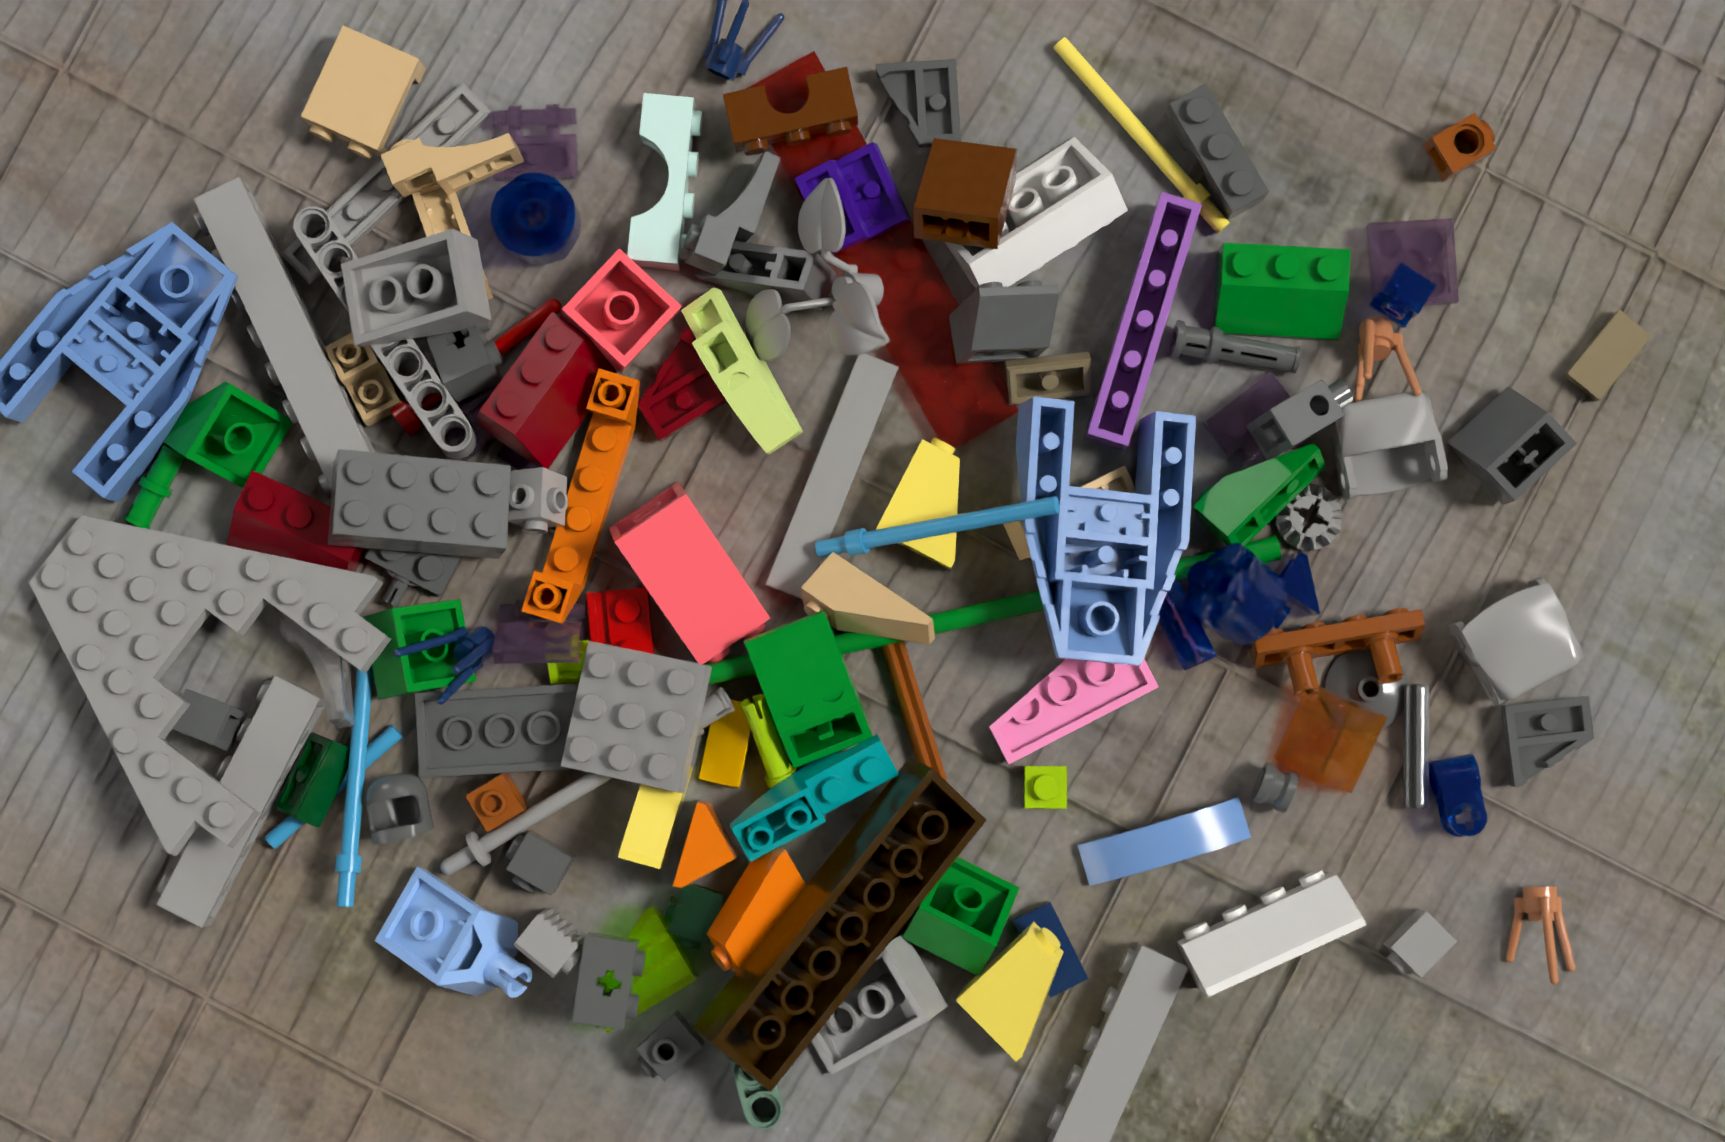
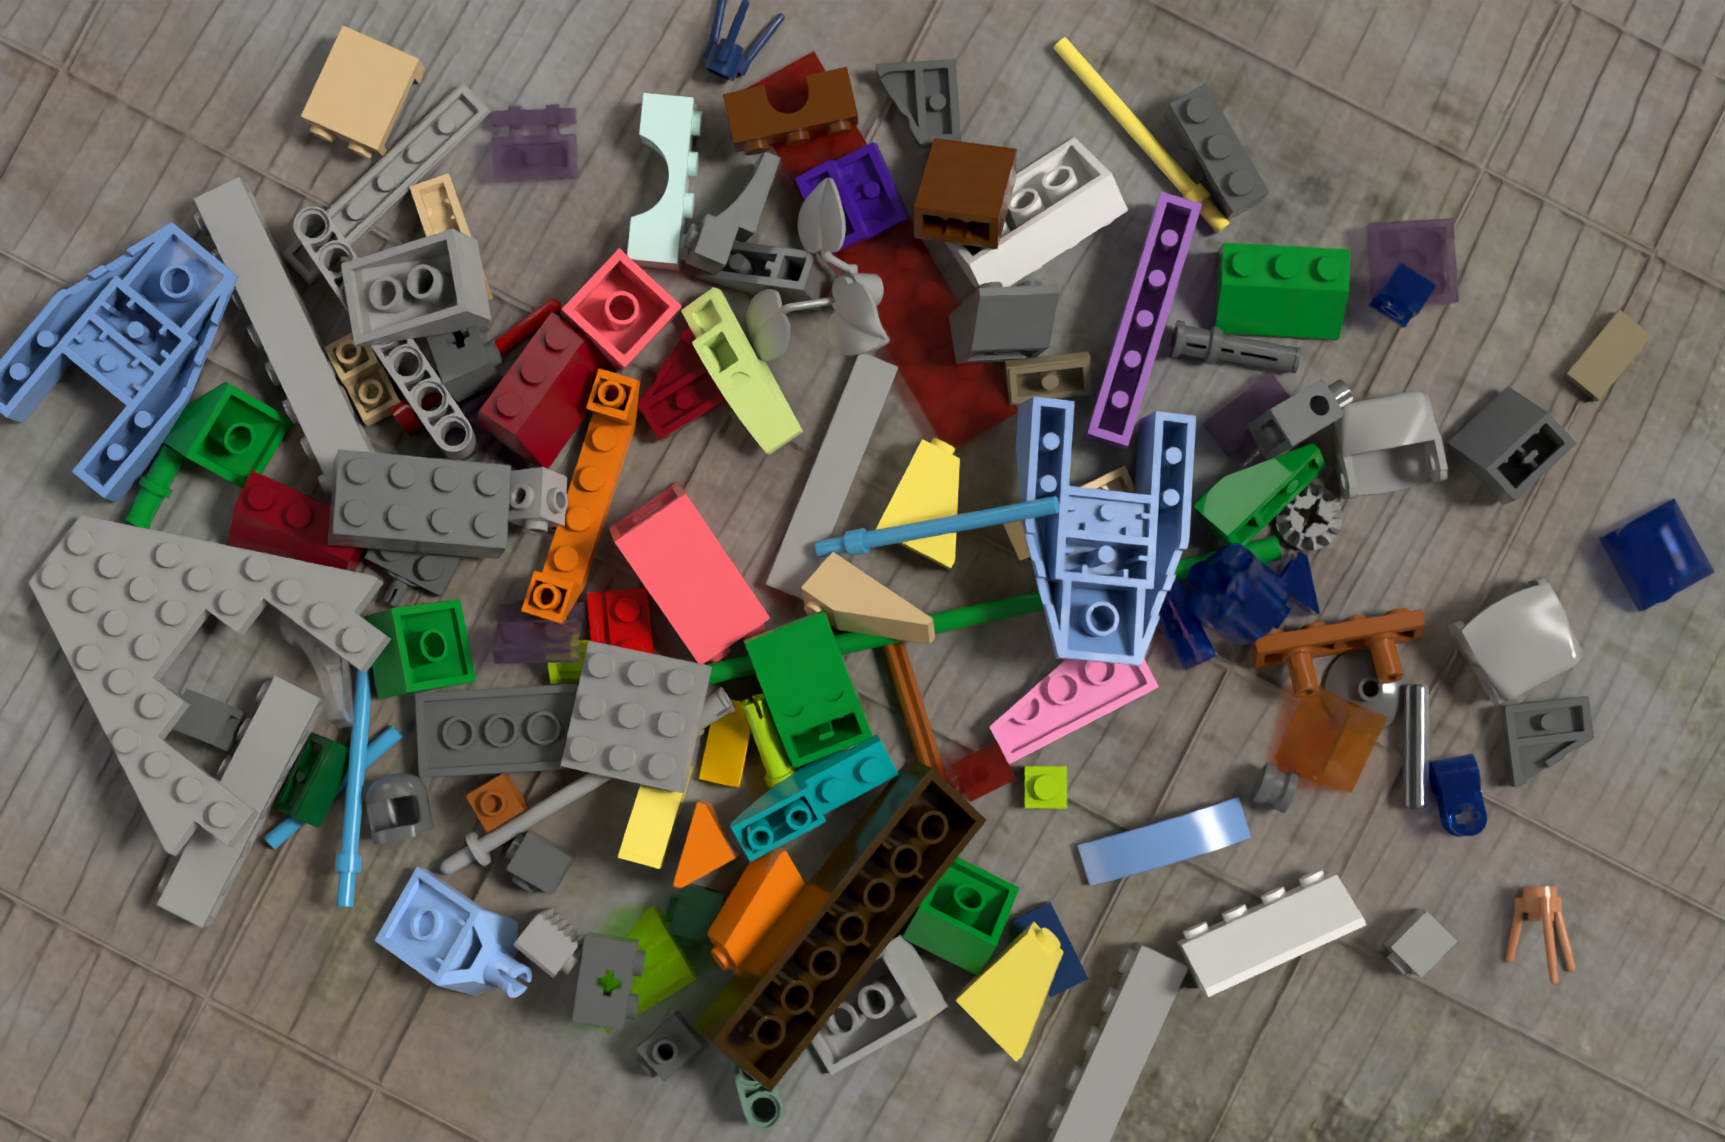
tan slope [381,133,524,197] -> none
dark blue plant [393,626,498,705] -> none
clear blue brick [491,172,581,265] -> none
nougat plant [1354,316,1422,402] -> none
dark orange brick [1423,113,1497,181] -> none
none -> clear red brick [947,741,1016,802]
none -> clear blue slope [1599,498,1714,611]

